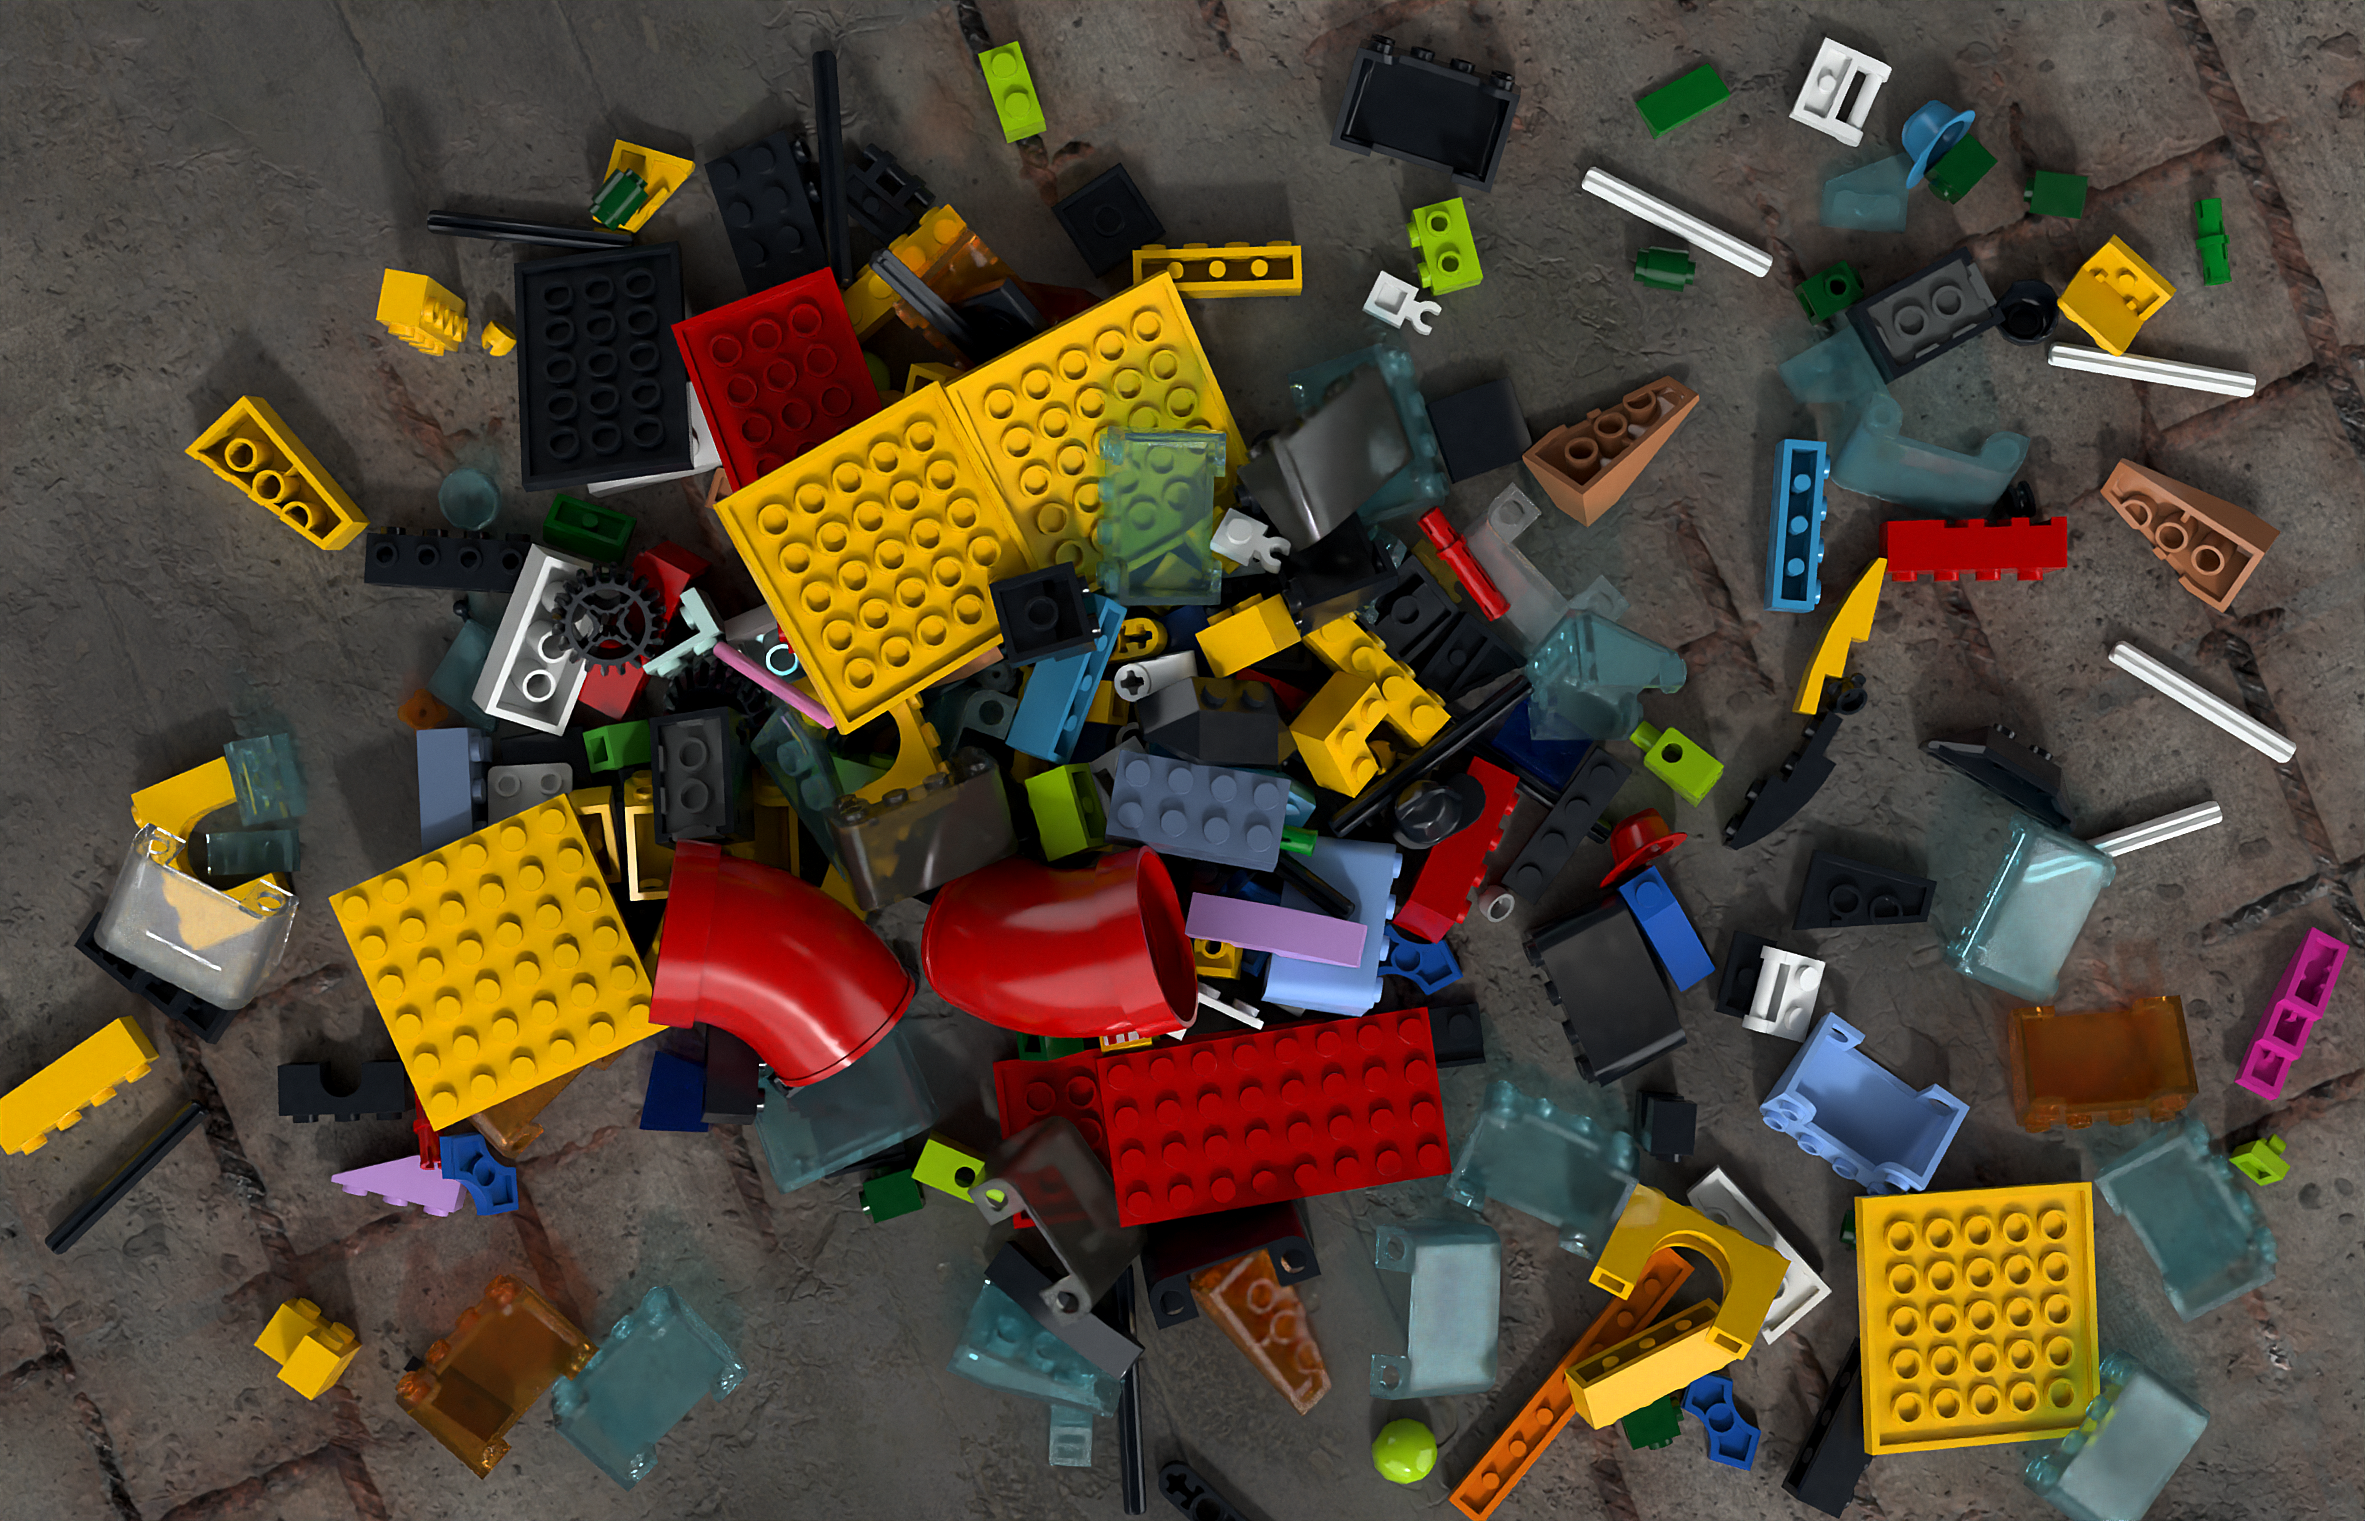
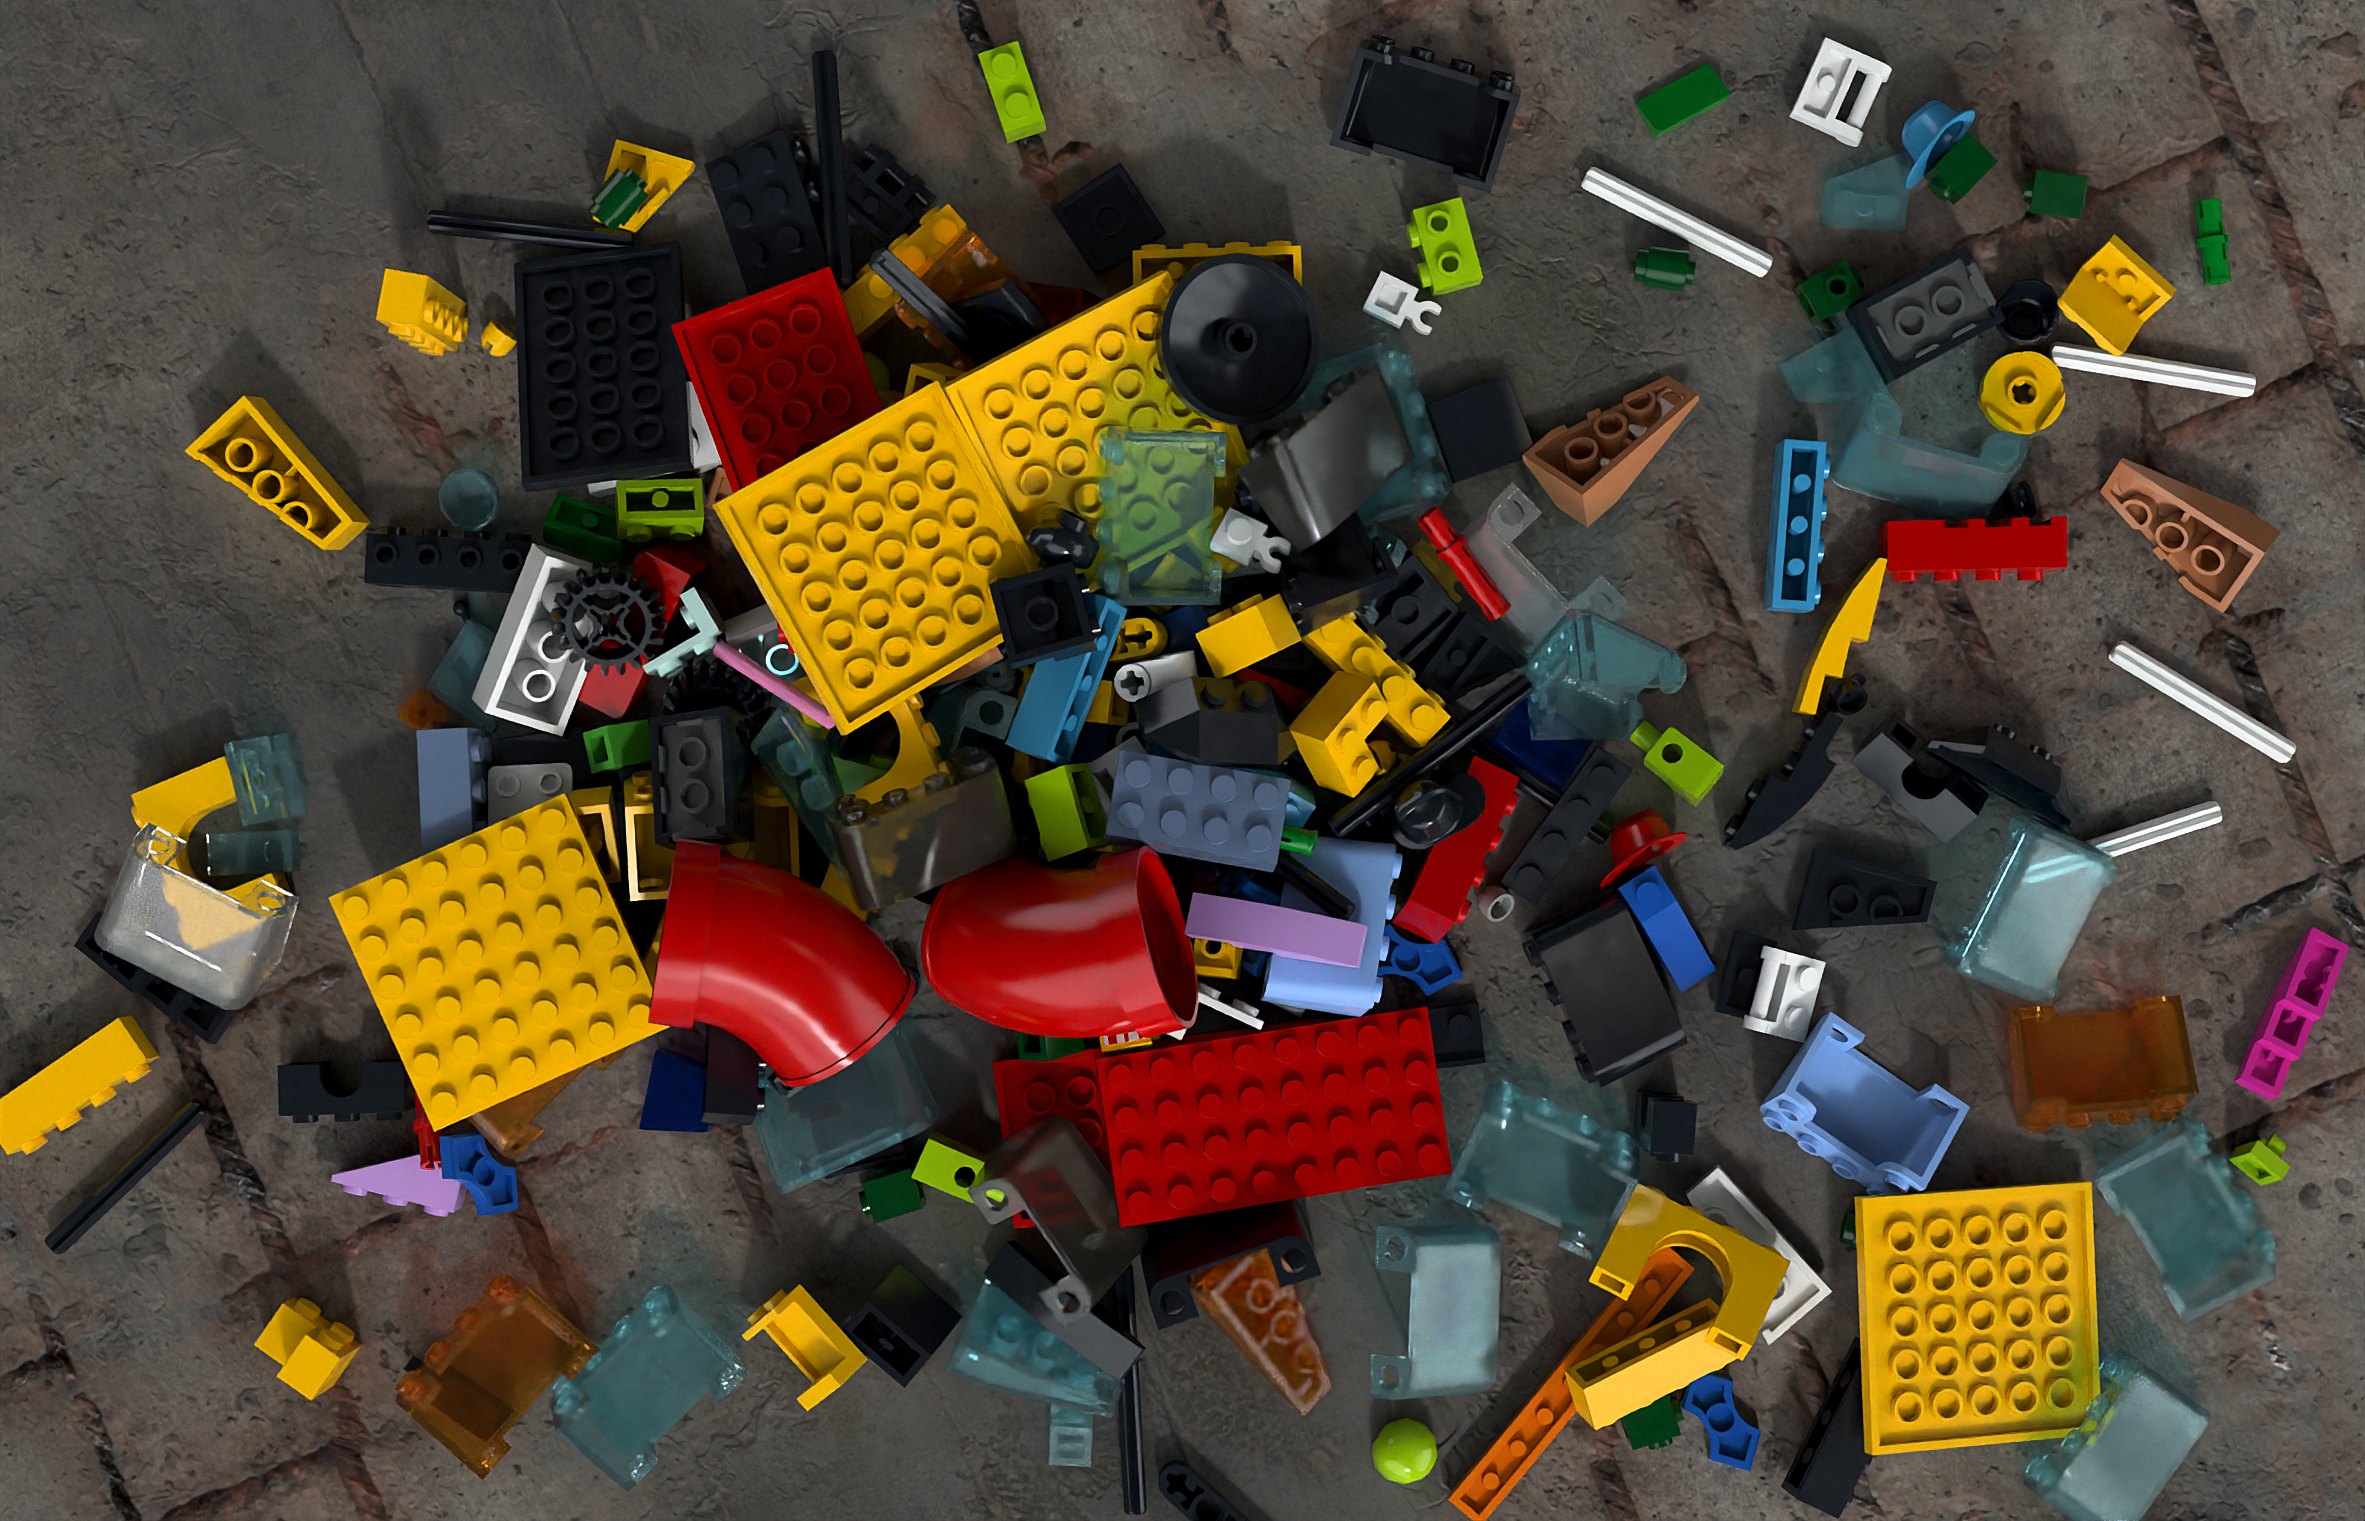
none -> lime brick [615,478,704,543]
none -> yellow panel [741,1284,868,1411]
none -> black slope [842,1262,963,1388]
none -> black piece [1024,508,1100,570]
none -> black dish [1155,253,1320,426]
none -> black arch [1851,712,1989,844]
none -> yellow plate [1977,351,2065,436]

